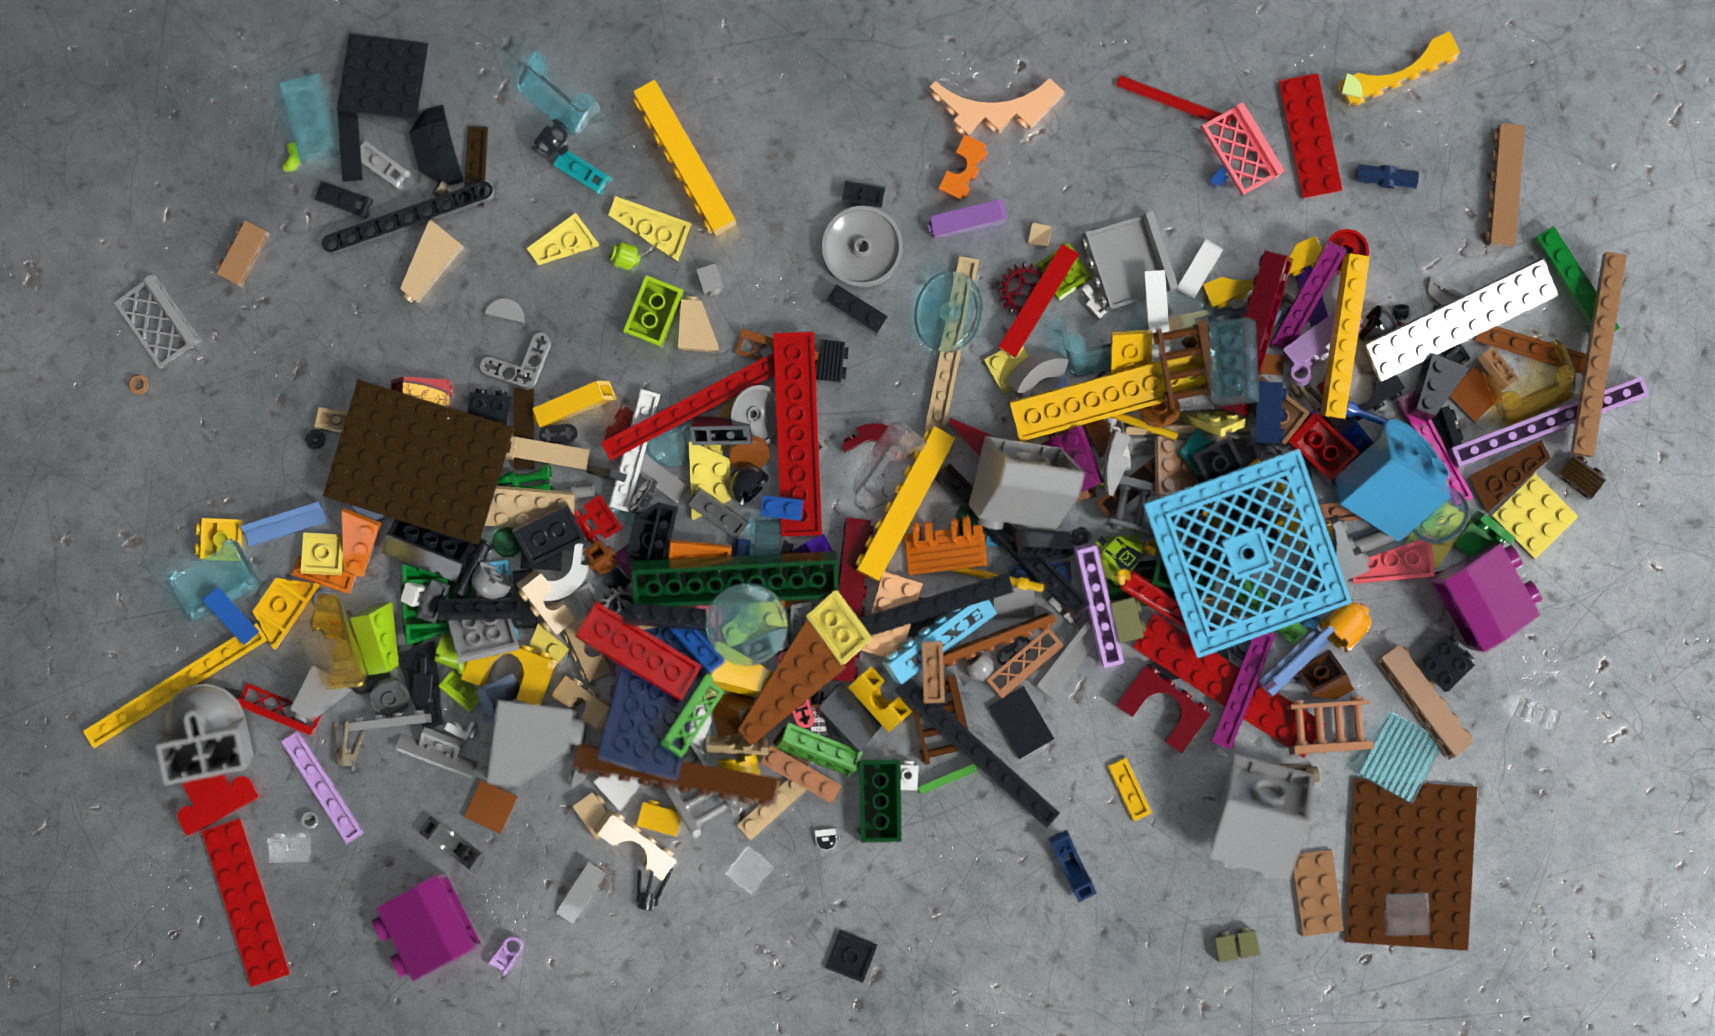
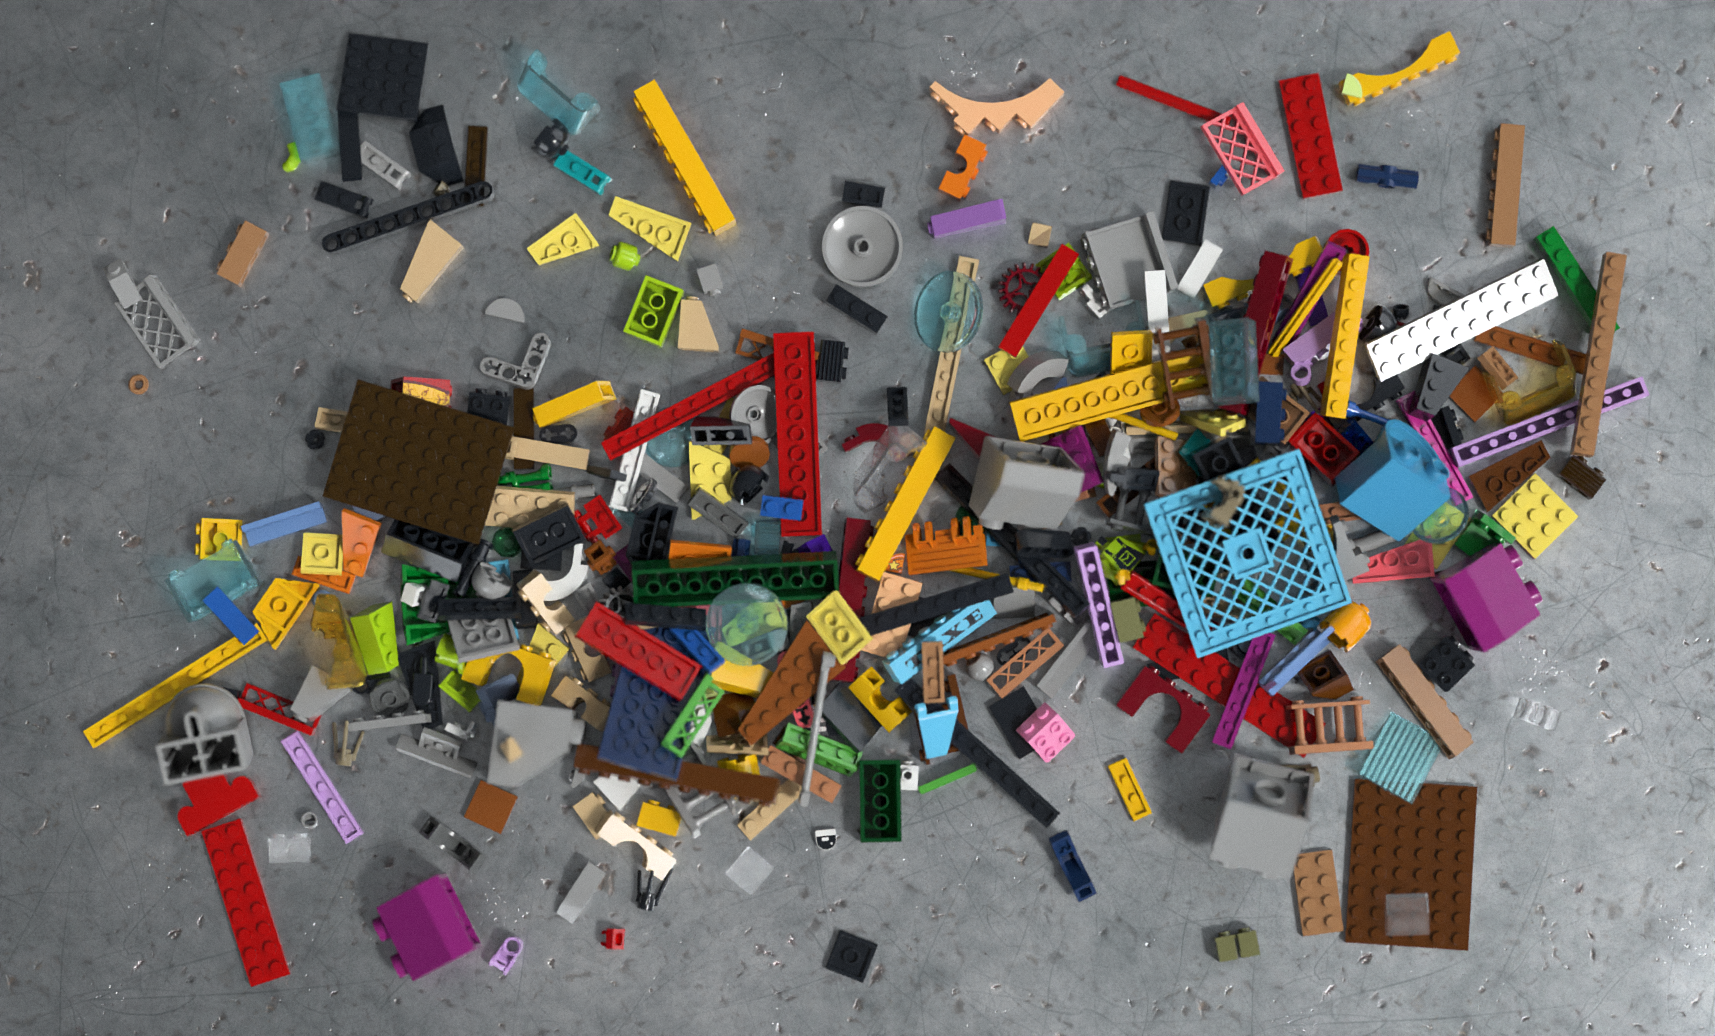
none -> light grey slope [103,258,142,309]
none -> tan slope [500,737,523,763]
none -> red tile [601,928,625,949]
none -> light grey hinge [798,651,836,807]
none -> orange tile [885,553,905,574]
none -> black tile [887,387,909,426]
none -> medium azure flag [914,696,958,759]
none -> bright pink bracket [1016,702,1075,762]
none -> black hinge [1104,467,1160,491]
none -> black tile [1162,180,1210,247]
none -> dark tan tile [1200,476,1245,528]
none -> yellow axle [1268,258,1342,357]

